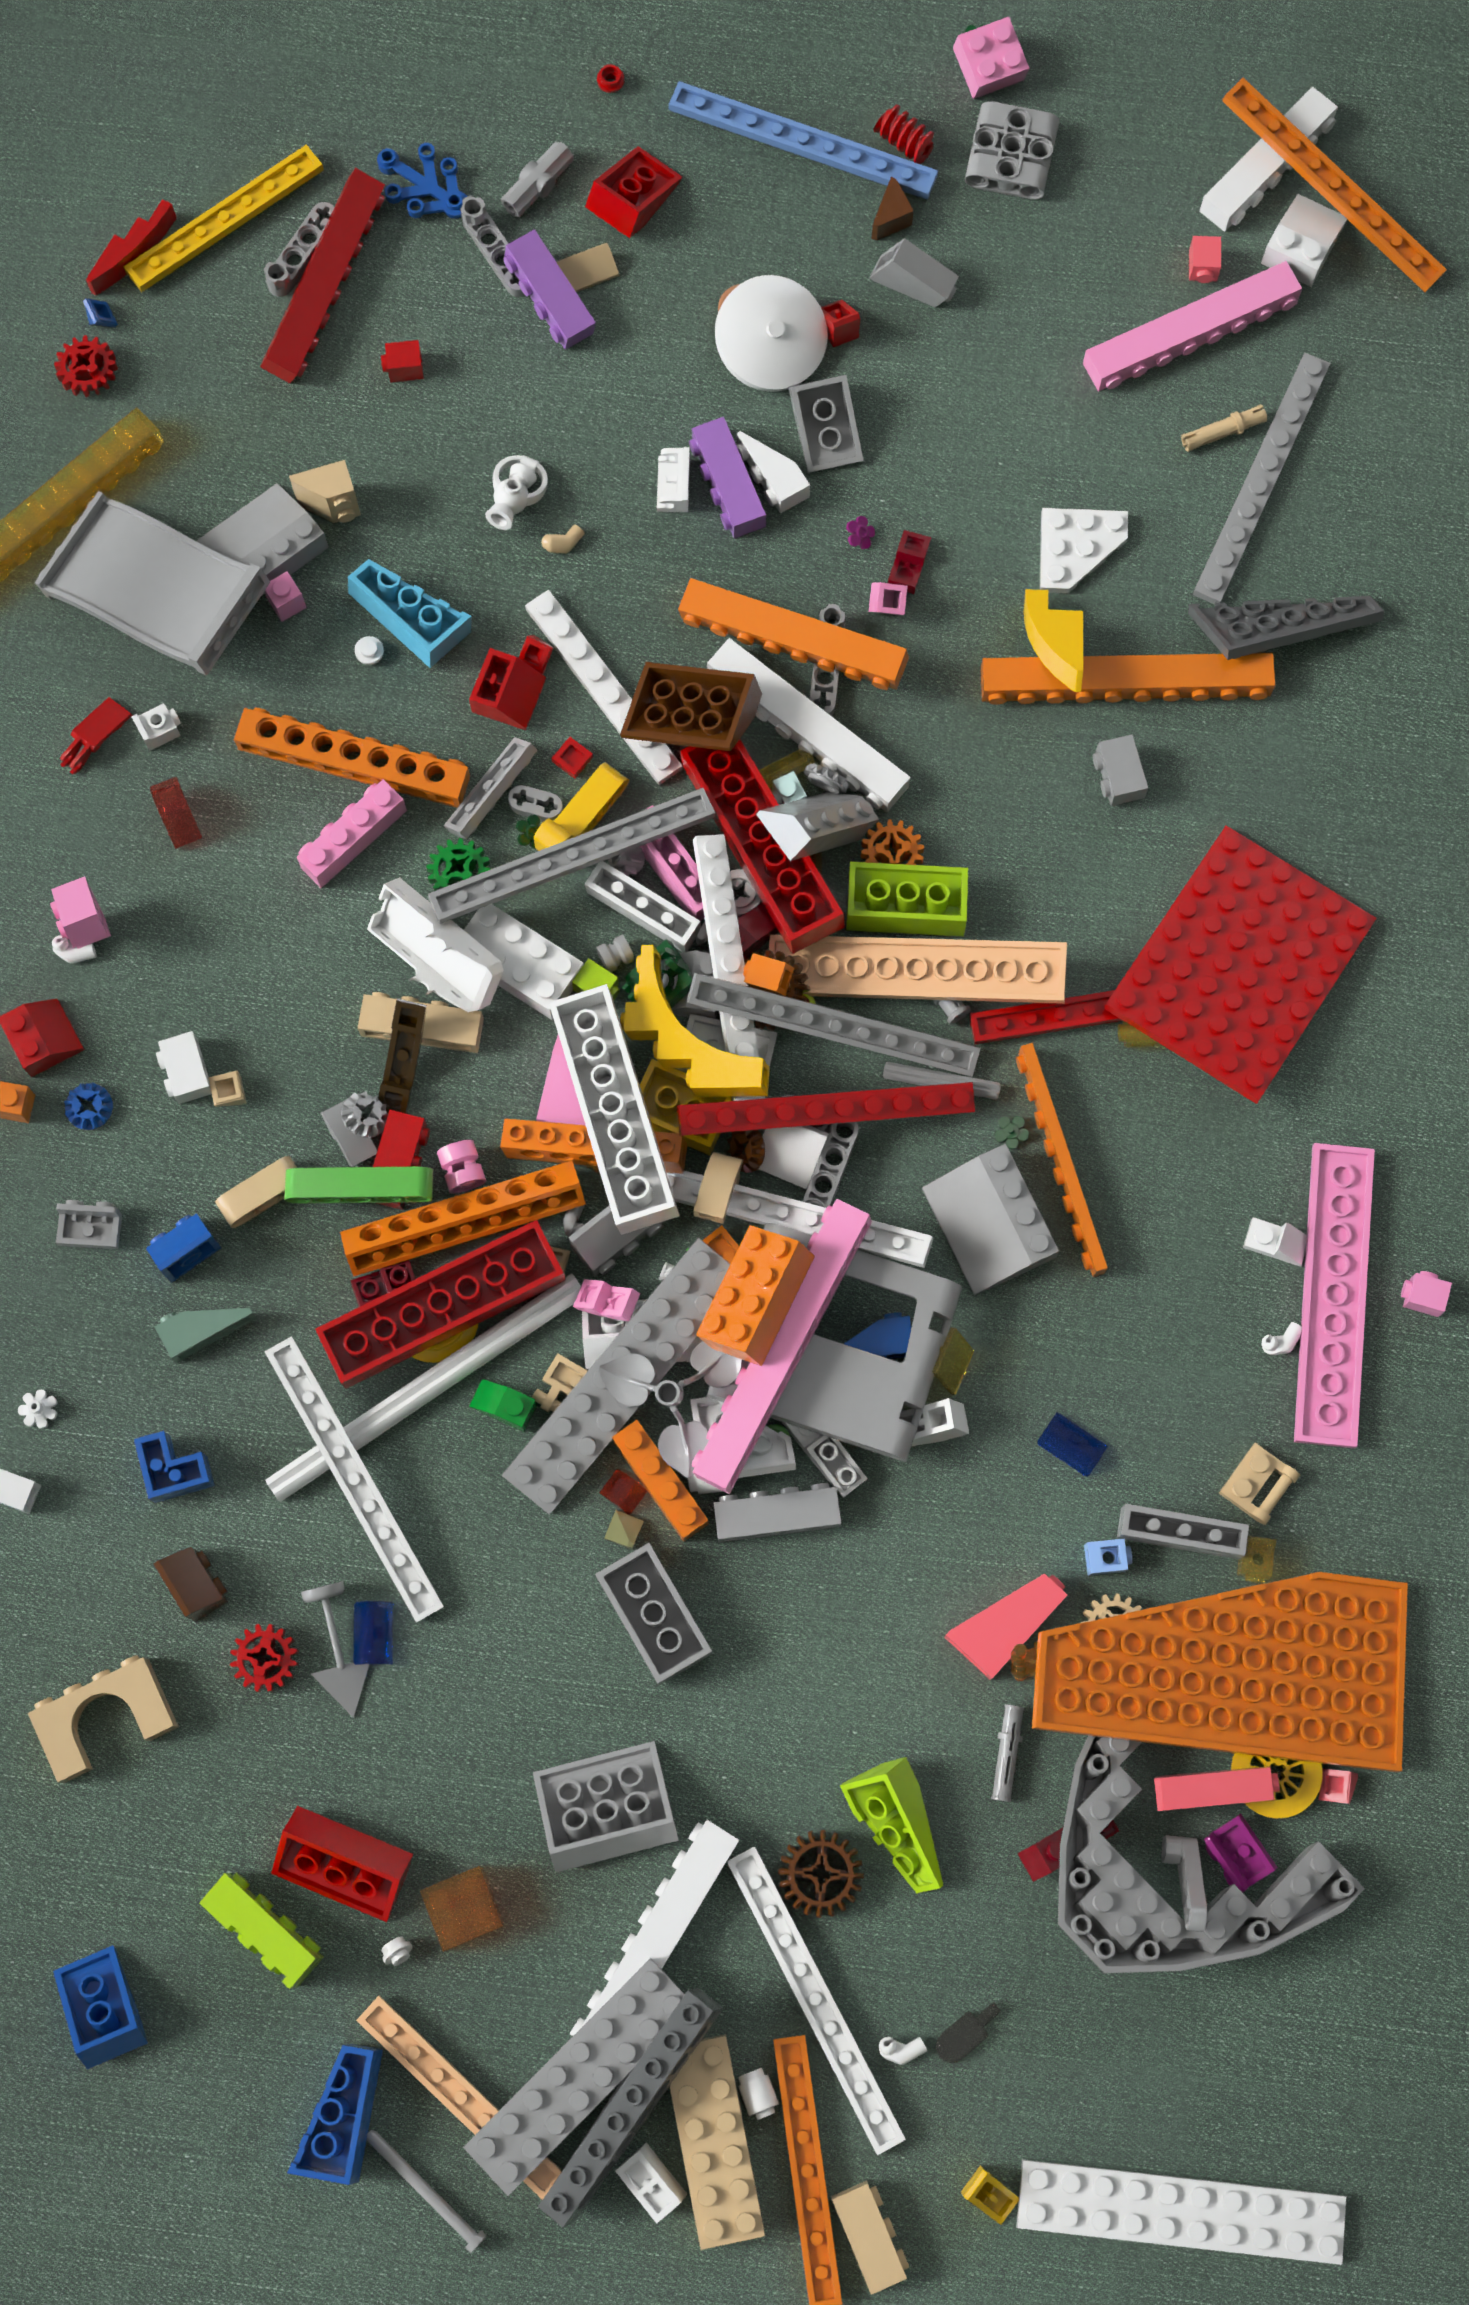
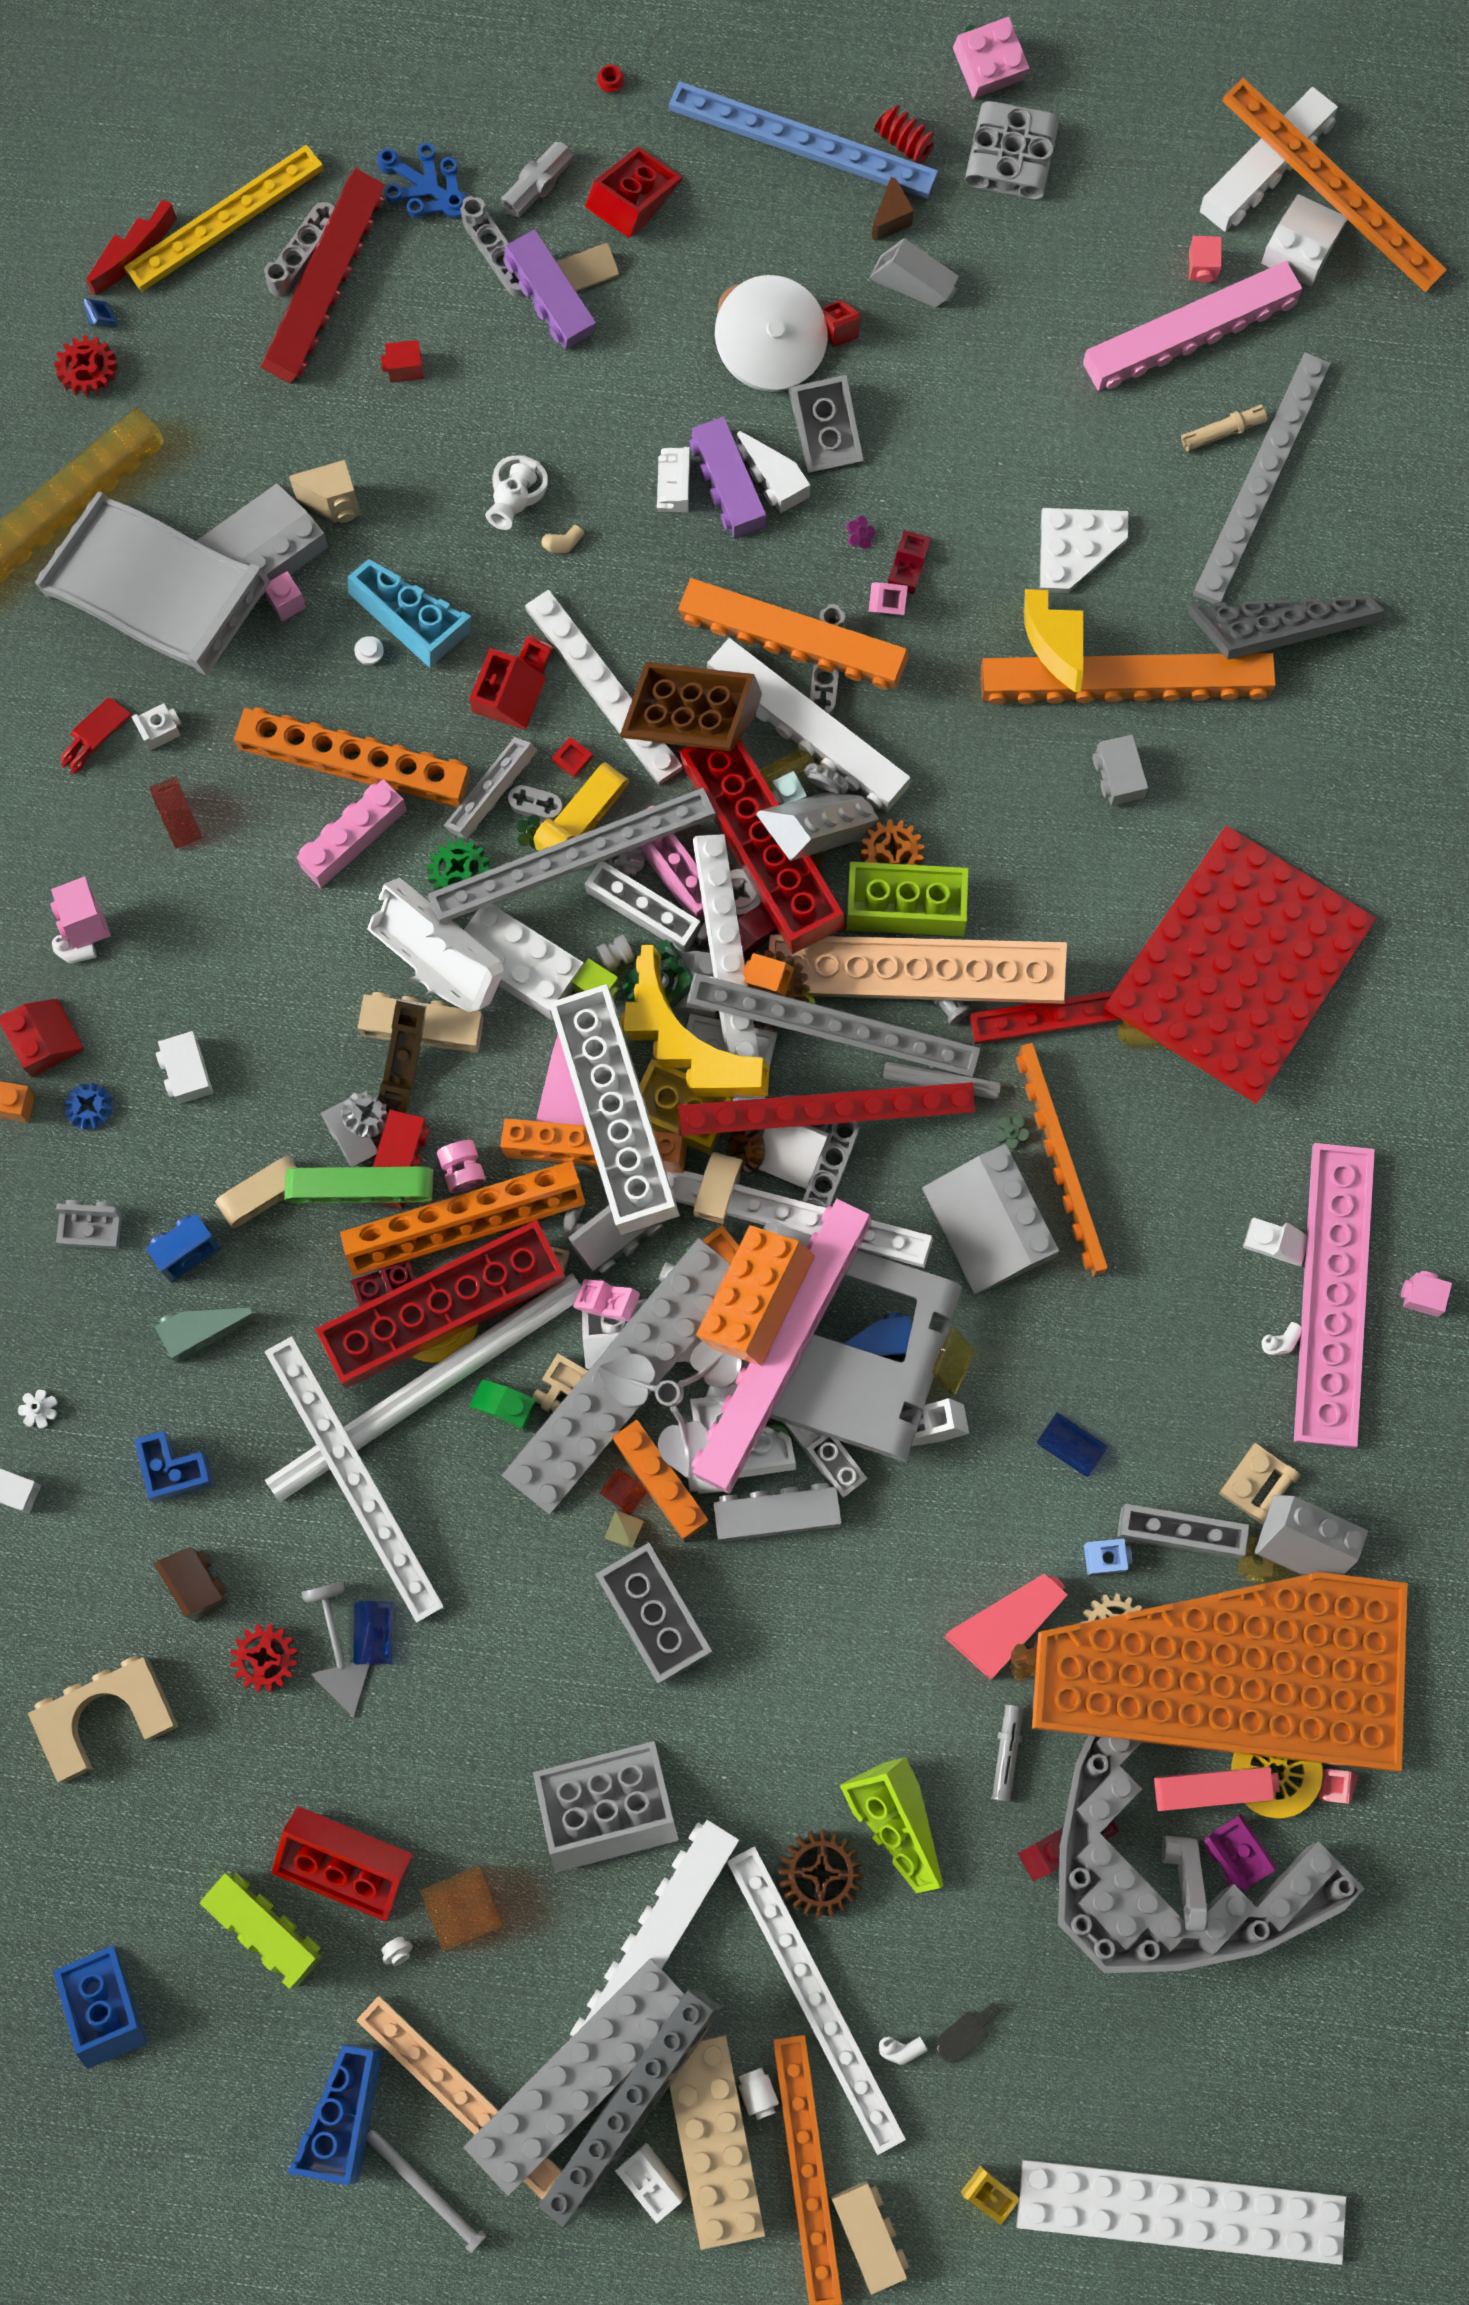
tan slope [208,1071,246,1107] -> none
none -> light grey slope [1254,1495,1368,1575]

